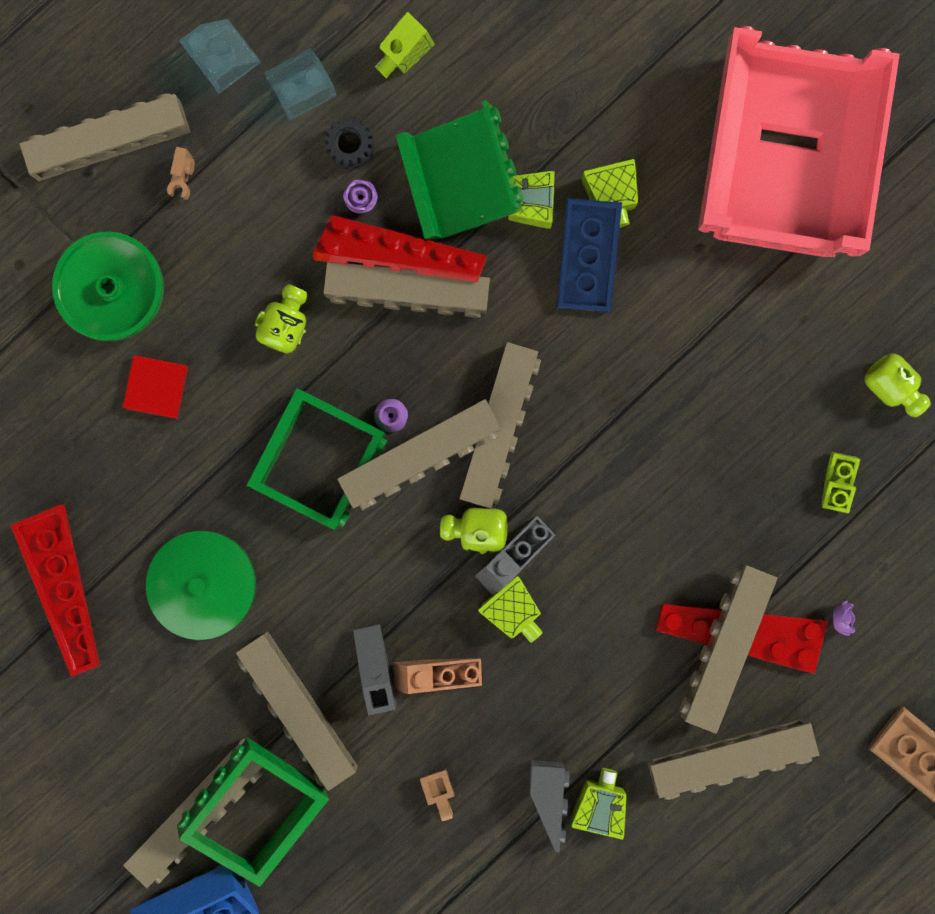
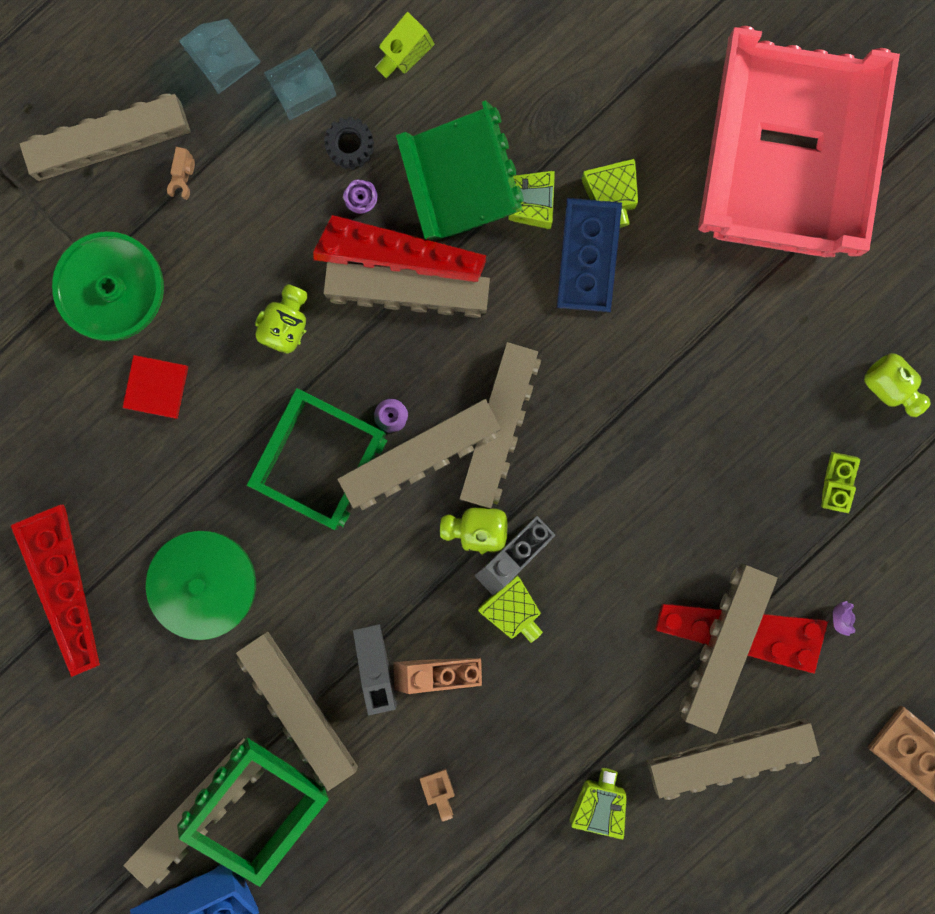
dark grey slope [529,760,570,852] -> none

